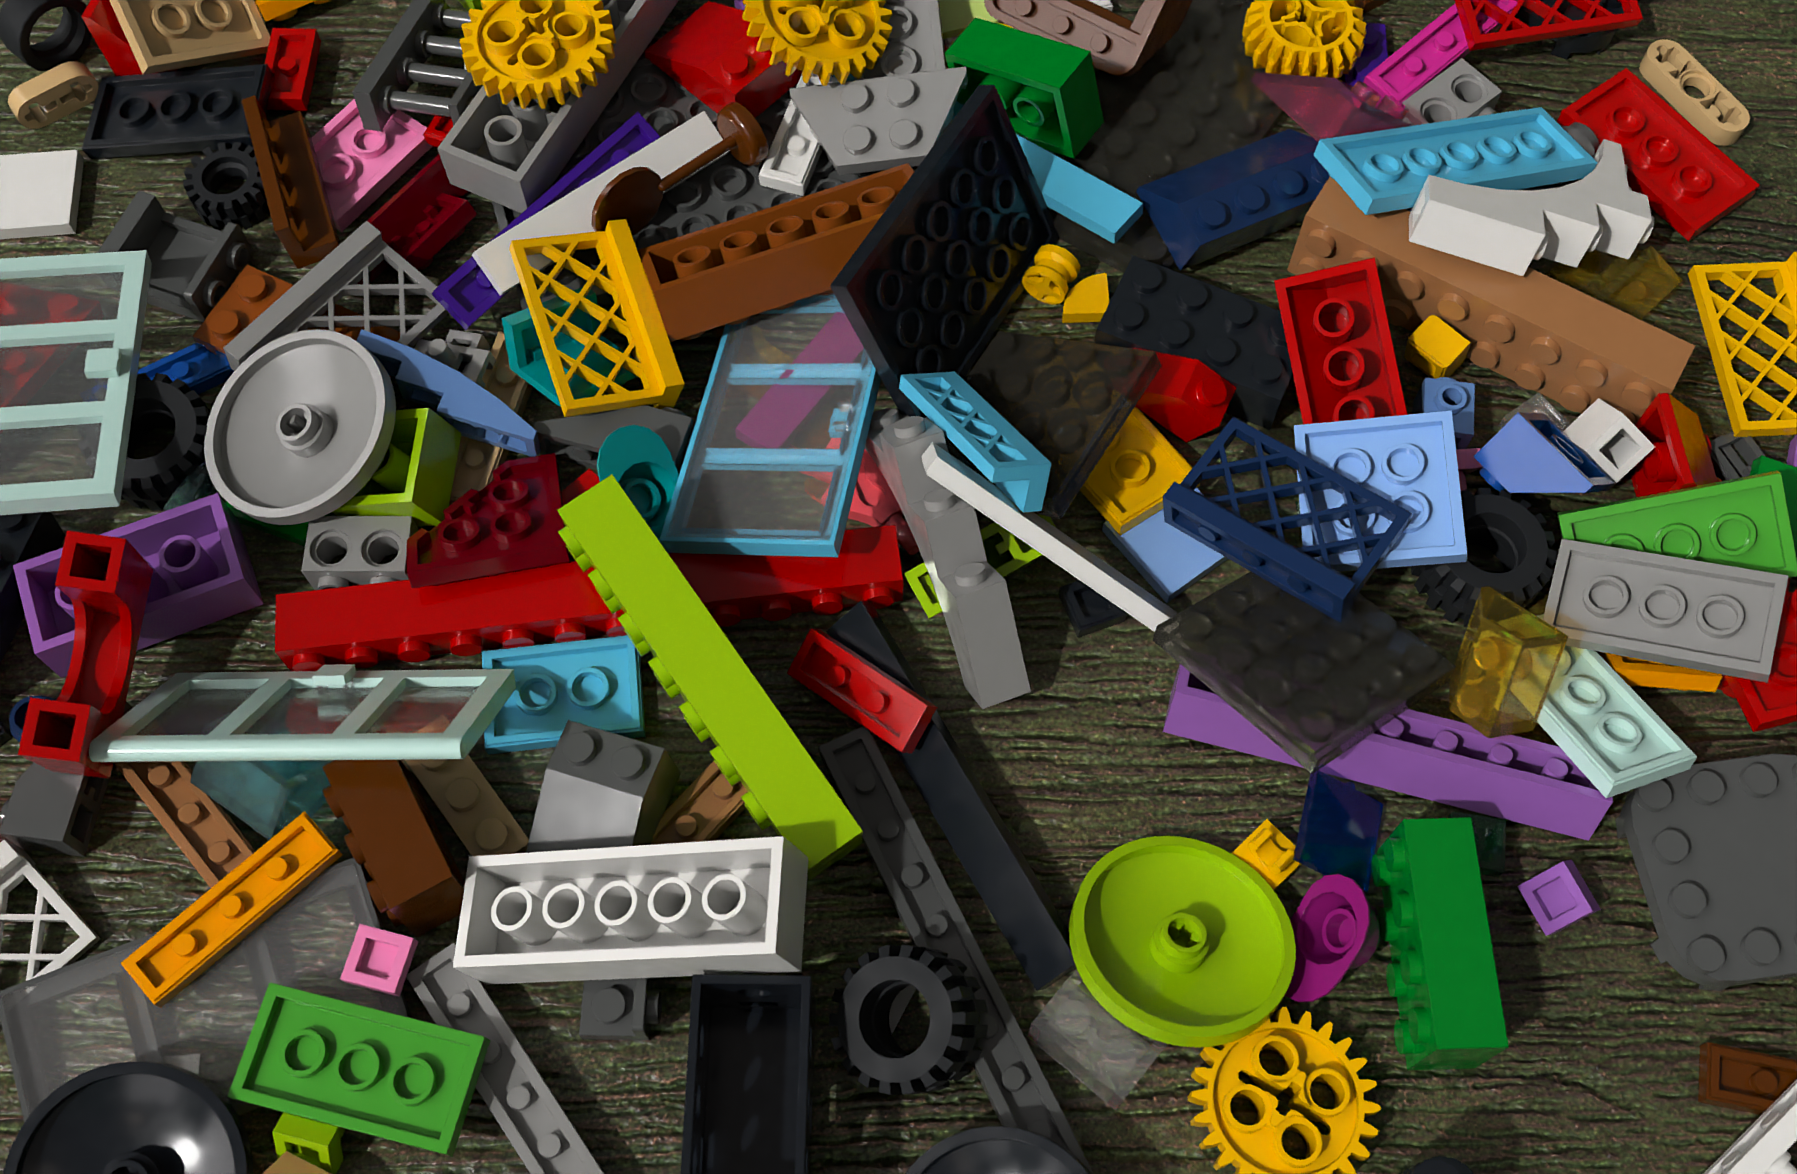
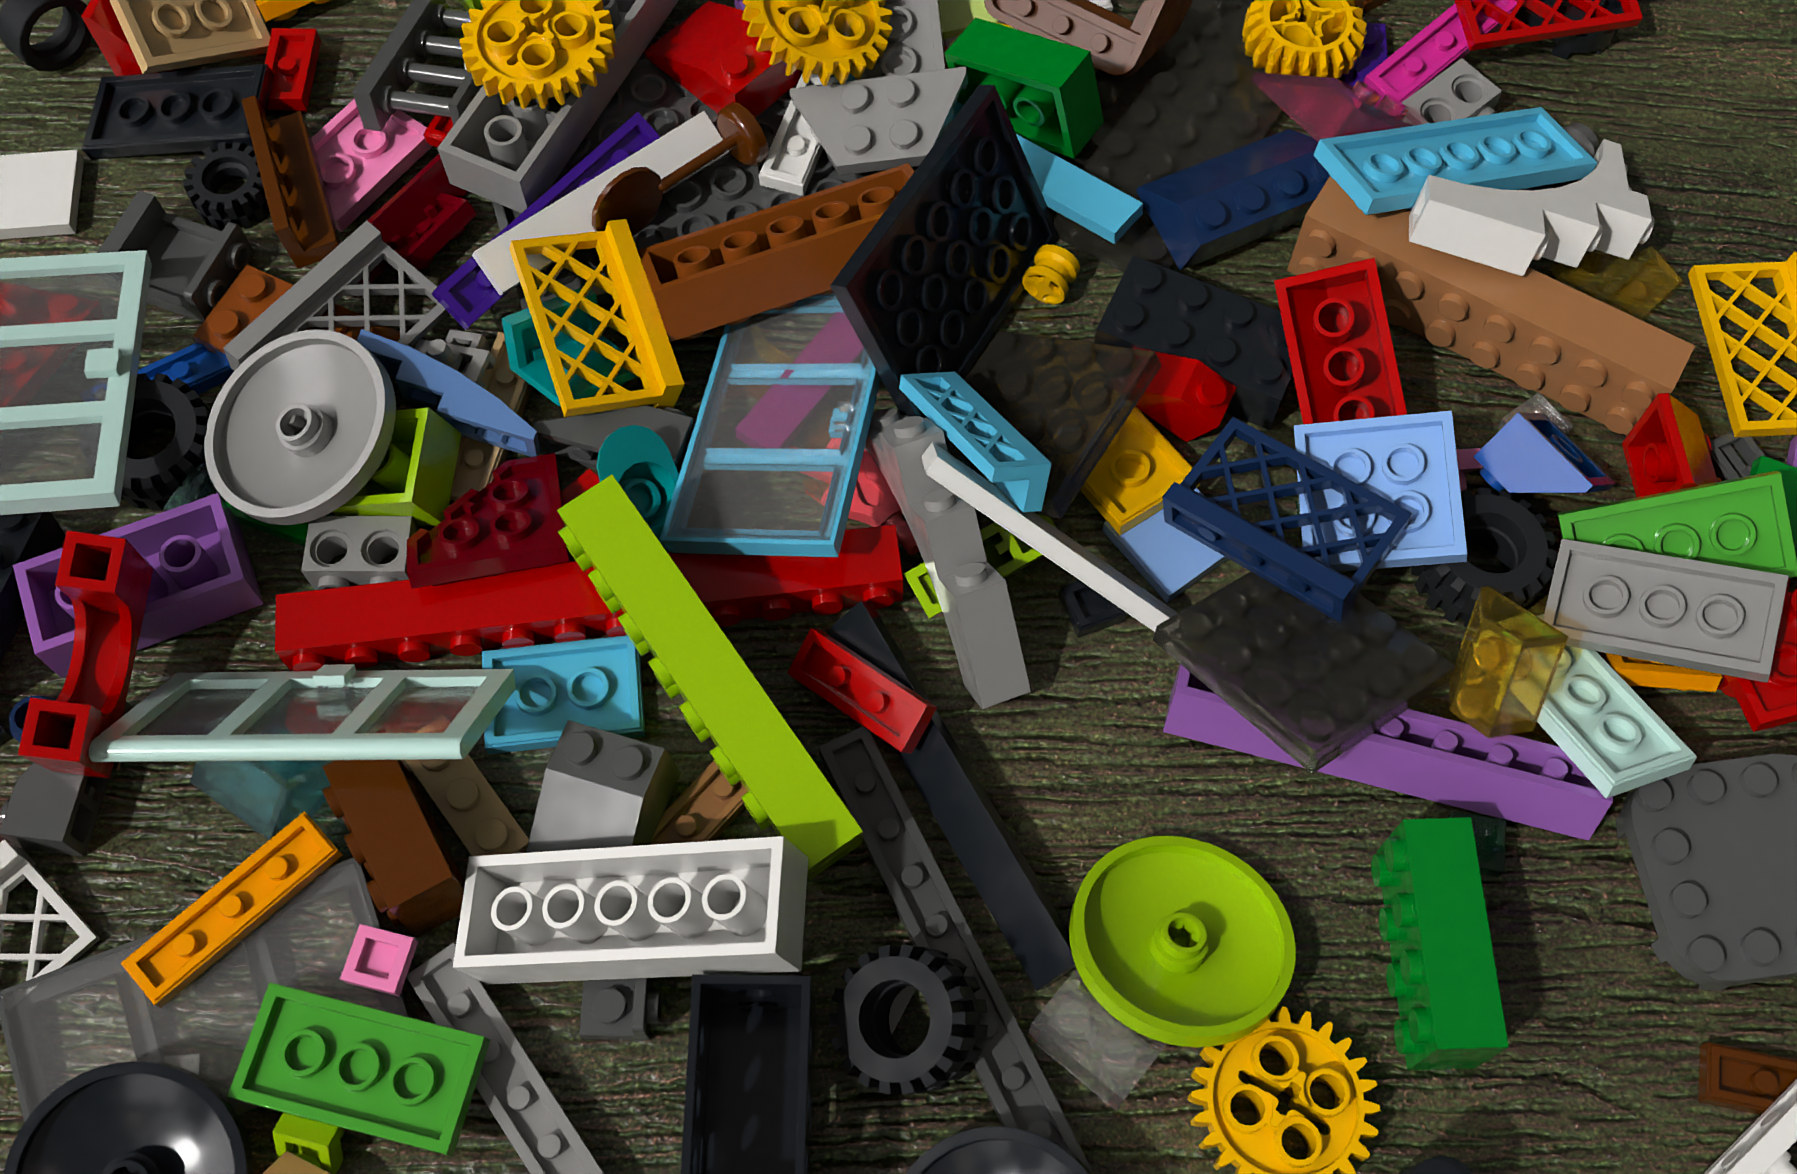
tan beam [8,61,99,129] -> none
medium nougat tile [113,722,257,888] -> none
yellow tile [1062,273,1110,323] -> none
yellow tile [1231,819,1307,891] -> none
magenta piece [1284,874,1380,1002] -> none
clear blue piece [1293,770,1384,892] -> none
yellow slope [1404,315,1471,379] -> none
medium blue brick [1412,377,1475,450] -> none
medium lavender plate [1517,860,1601,936] -> none
red plate [1557,68,1760,241] -> none
white brick [1563,398,1655,483] -> none
tan beam [1639,39,1750,146] -> none

